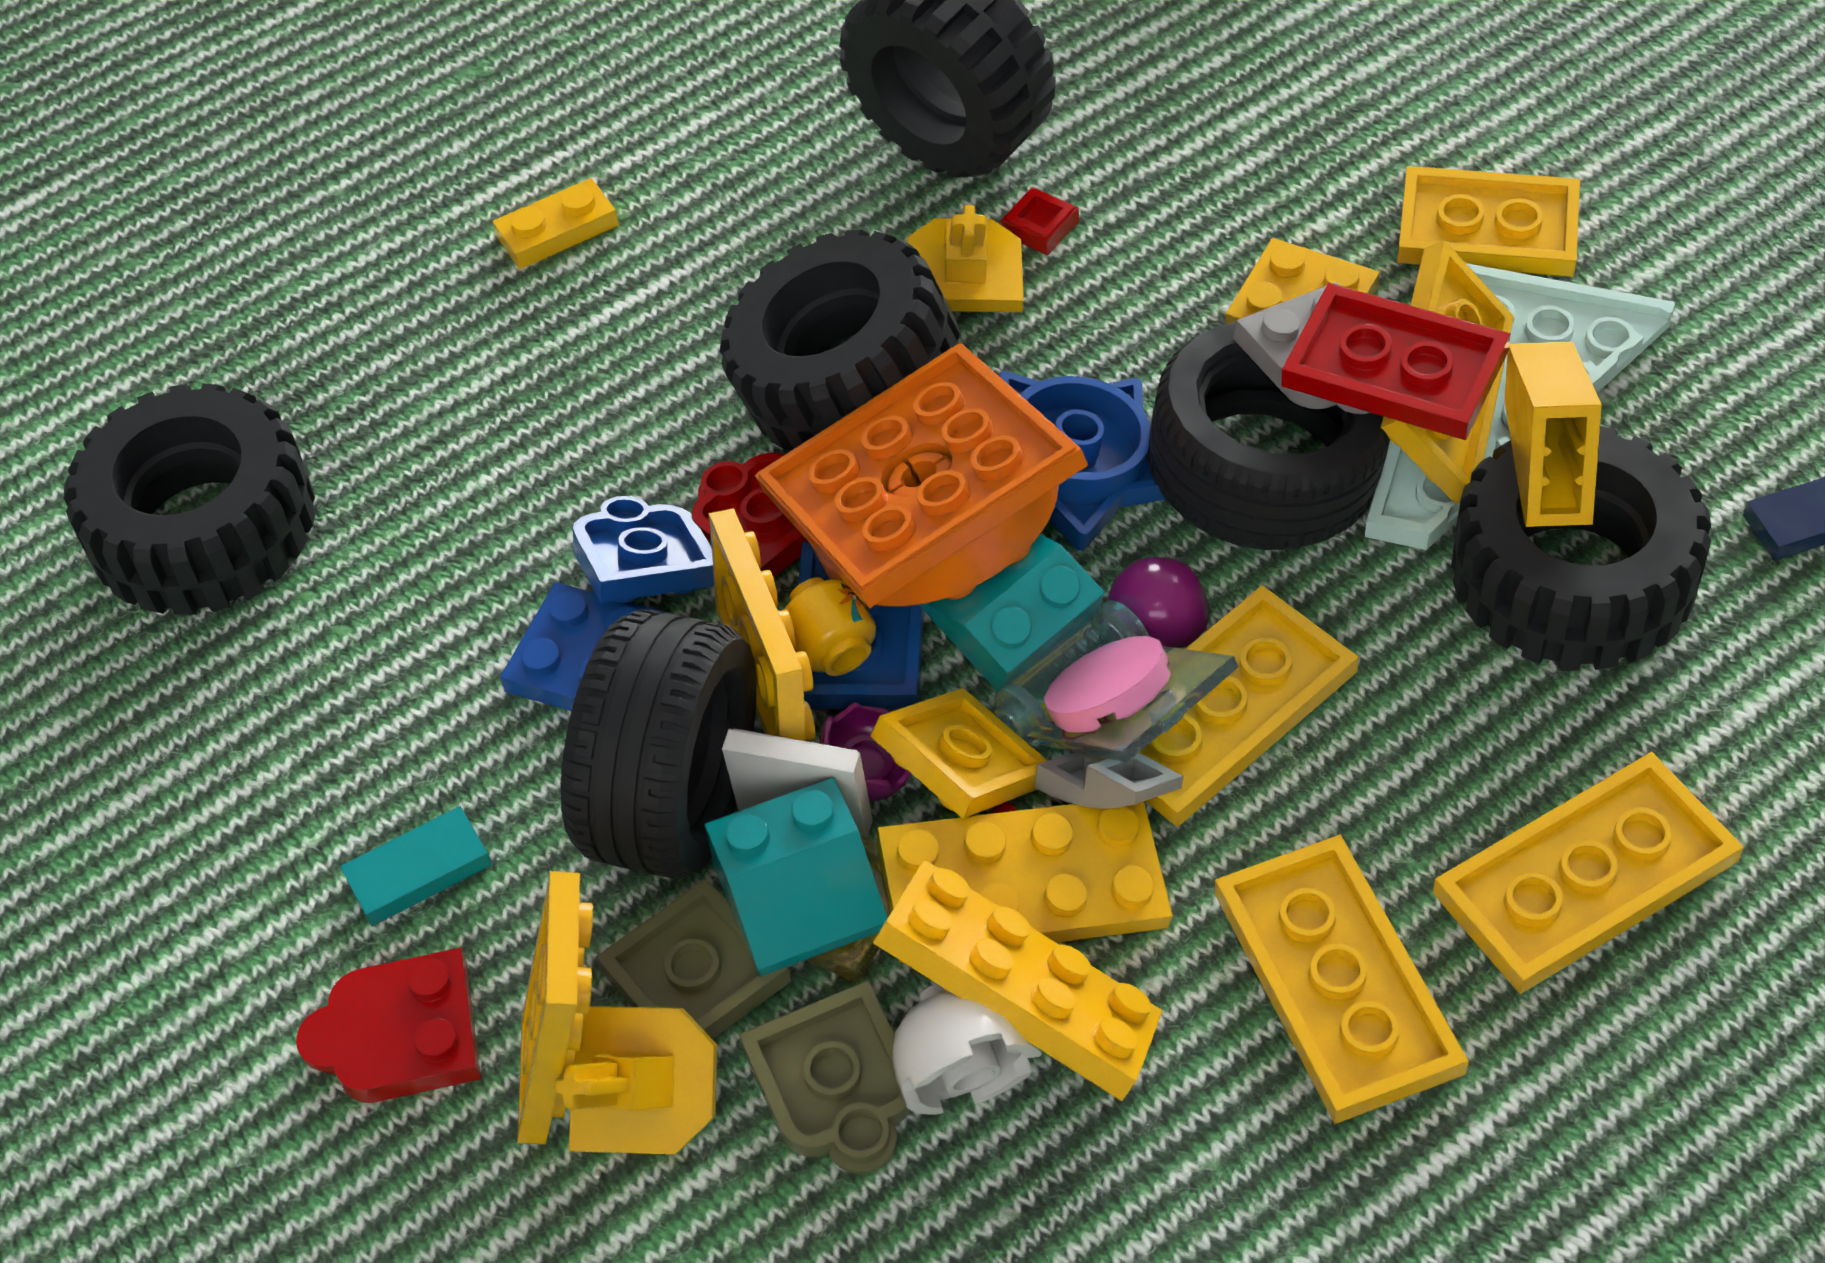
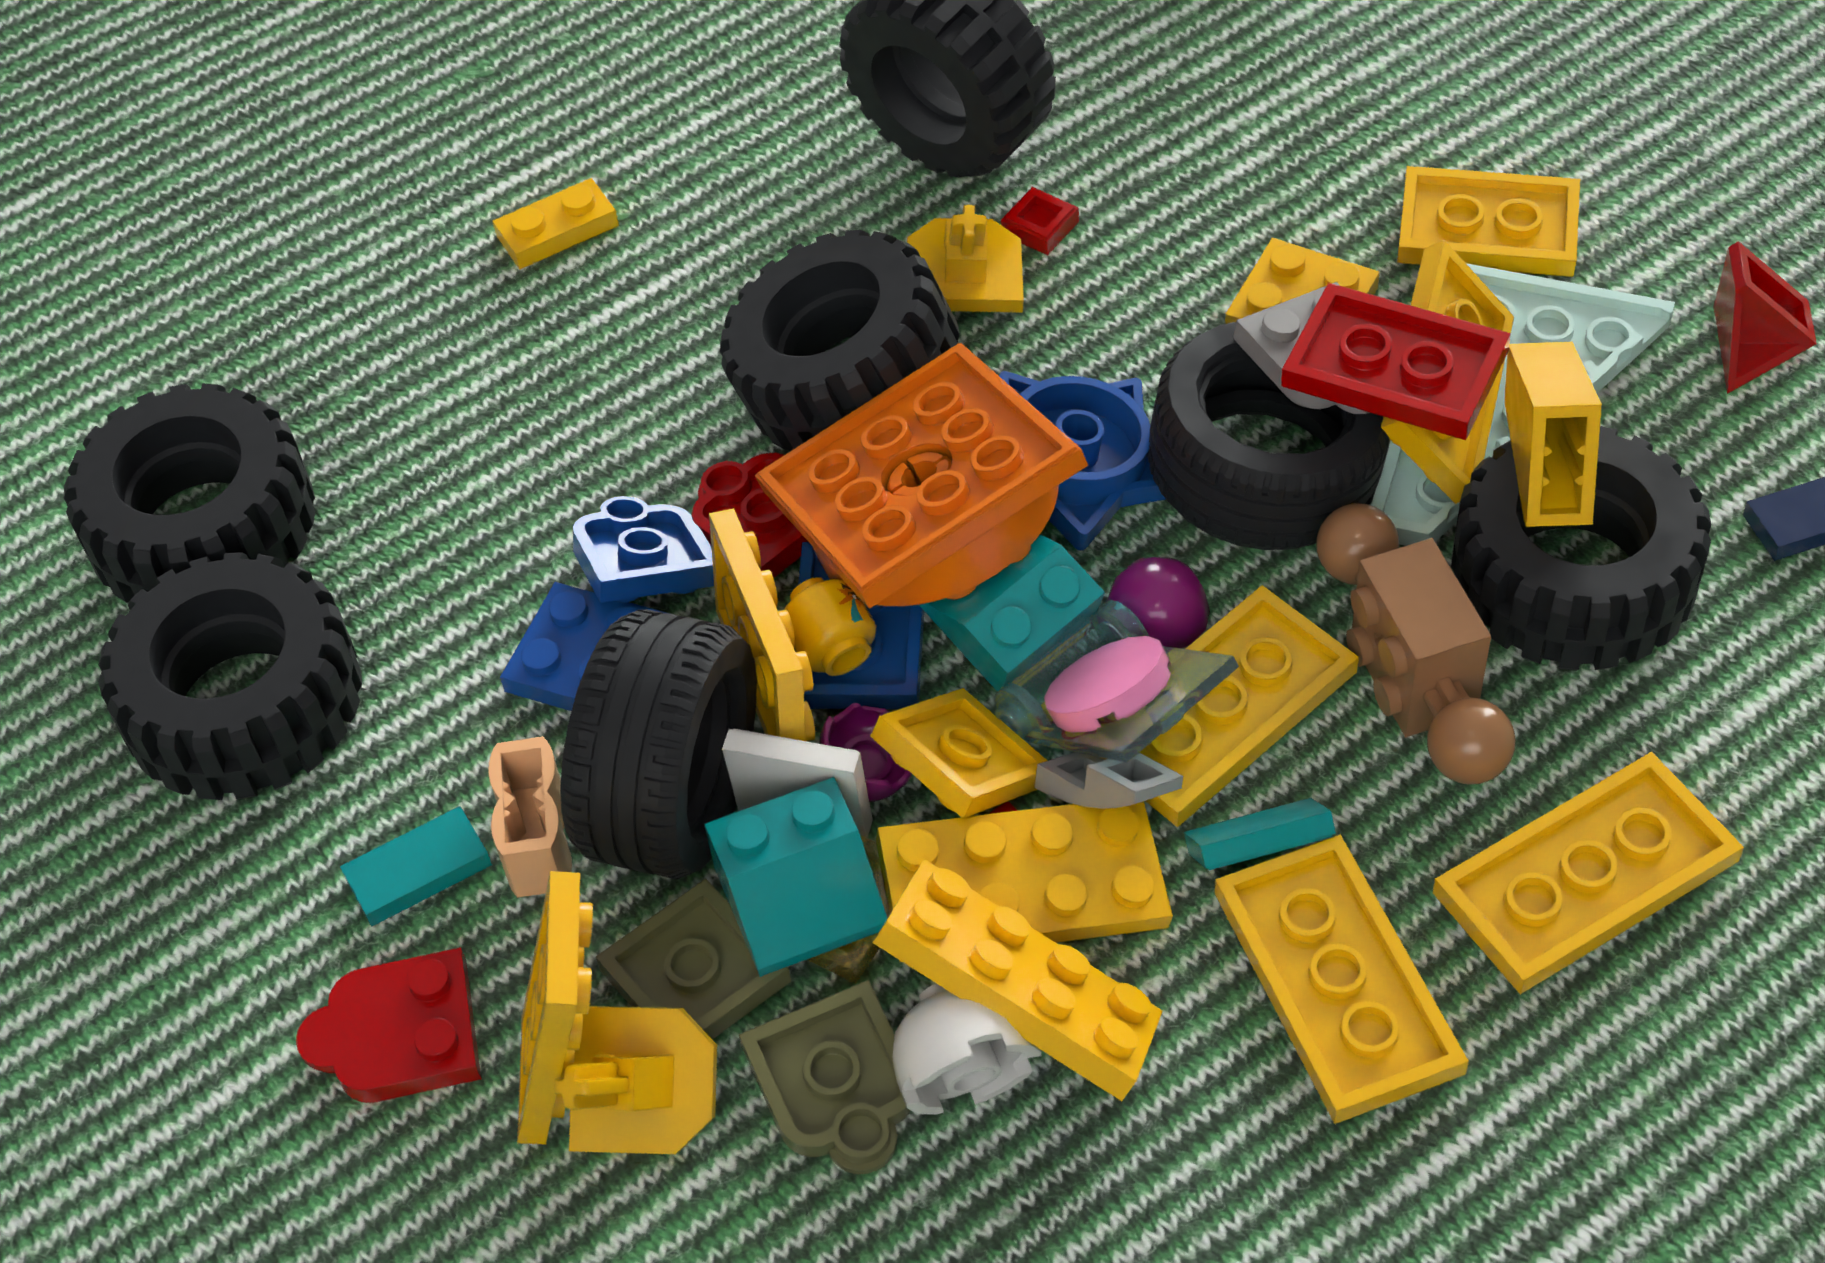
none -> black tyre [98,553,362,800]
none -> light nougat brick [488,736,572,898]
none -> teal tile [1184,798,1336,870]
none -> medium nougat brick [1316,503,1516,785]
none -> red slope [1713,241,1817,394]

